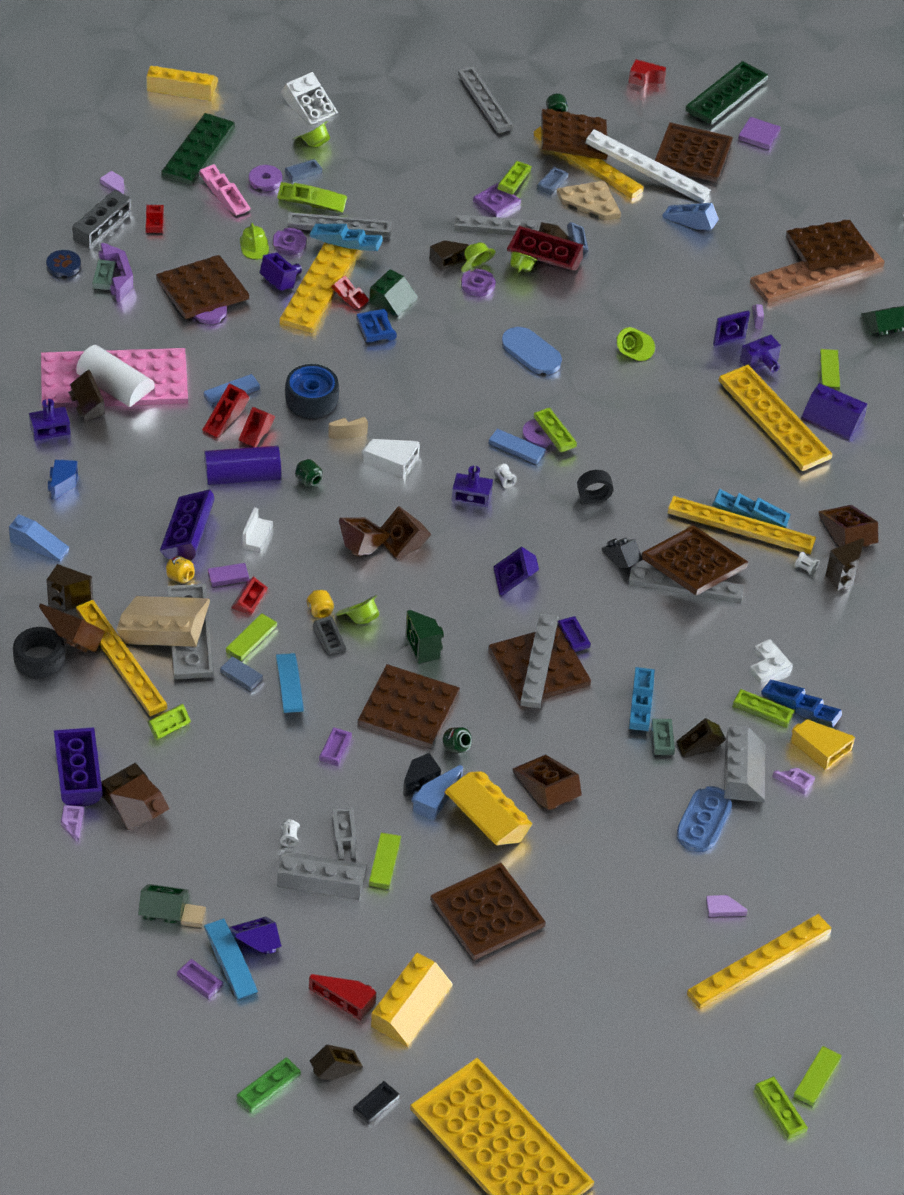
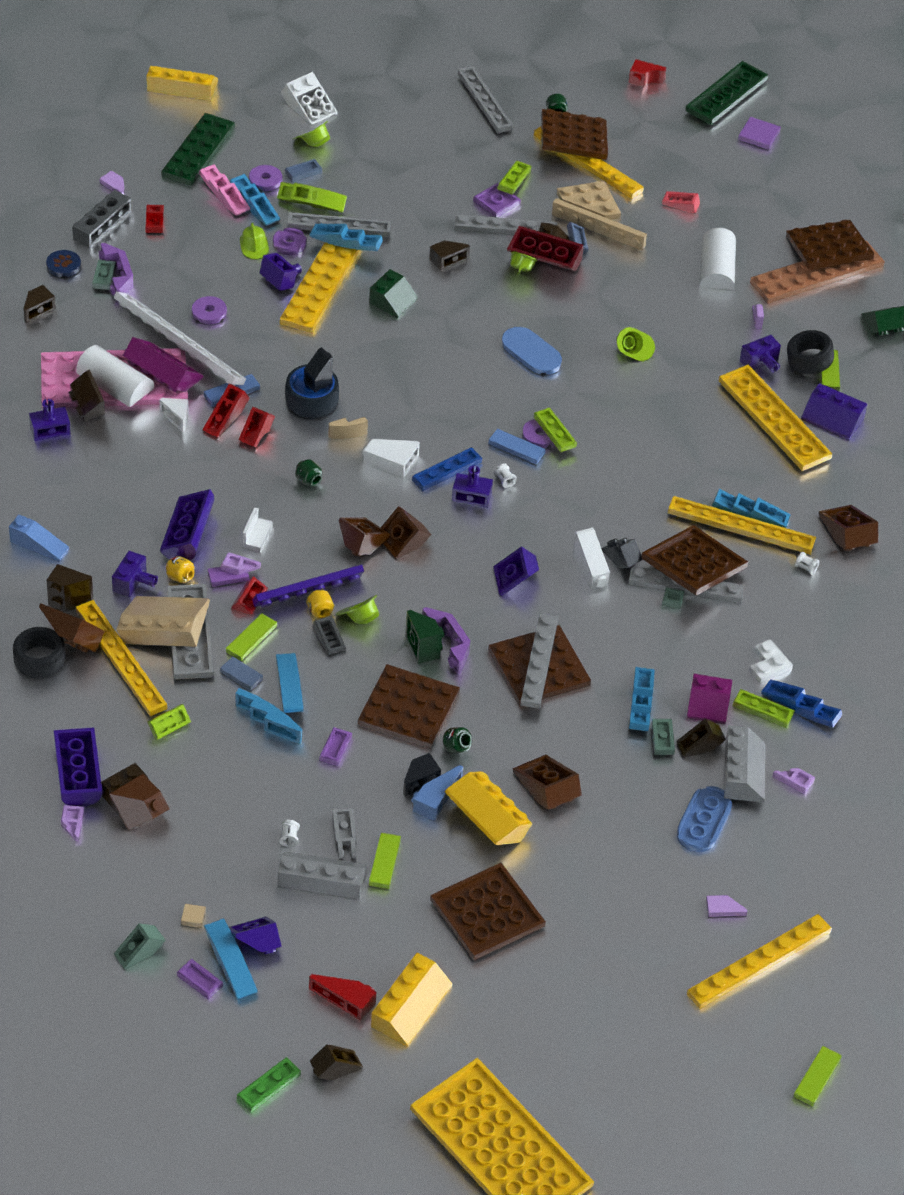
blue slope [48,460,78,500] -> none
dark green slope [138,884,189,923] -> none
reddish brown plate [156,255,249,319] -> none
dark purple brick [204,446,282,485] -> none
red slope [331,275,369,310] -> none
black tile [353,1081,400,1125] -> none
blue plate [356,309,397,343] -> none
lime piece [461,242,496,272] -> none
medium lavender tile [461,269,496,297] -> none
sand blue tile [537,167,568,195] -> none
dark purple plate [557,616,591,652] -> none
black tyre [577,469,614,504] -> none
white plate [586,129,711,203] -> none
reddish brown plate [655,122,733,182] -> none
medium blue slope [662,203,719,230] -> none
dark purple slope [713,310,750,346] -> none
lime tile [755,1076,808,1140] -> none
yellow slope [791,719,855,770] -> none
dark brown slope [825,538,864,591] -> none
none -> dark brown slope [23,285,56,323]
none -> dark purple brick [112,551,158,598]
none -> white plate [114,292,246,386]
none -> sand green slope [114,923,166,969]
none -> magenta slope [123,337,204,393]
none -> white slope [160,398,188,432]
none -> lavender tile [221,552,261,575]
none -> dark azure slope [230,174,280,226]
none -> dark azure slope [235,688,302,744]
none -> dark purple plate [252,564,364,608]
none -> black slope [304,347,333,392]
none -> blue tile [412,447,482,492]
none -> medium lavender slope [422,607,470,674]
none -> tan plate [552,198,647,250]
none -> white slope [573,527,610,589]
none -> coral slope [662,191,700,213]
none -> sand green tile [662,587,684,609]
none -> magenta slope [687,674,733,725]
none -> white brick [700,228,736,291]
none -> black tyre [787,330,834,375]

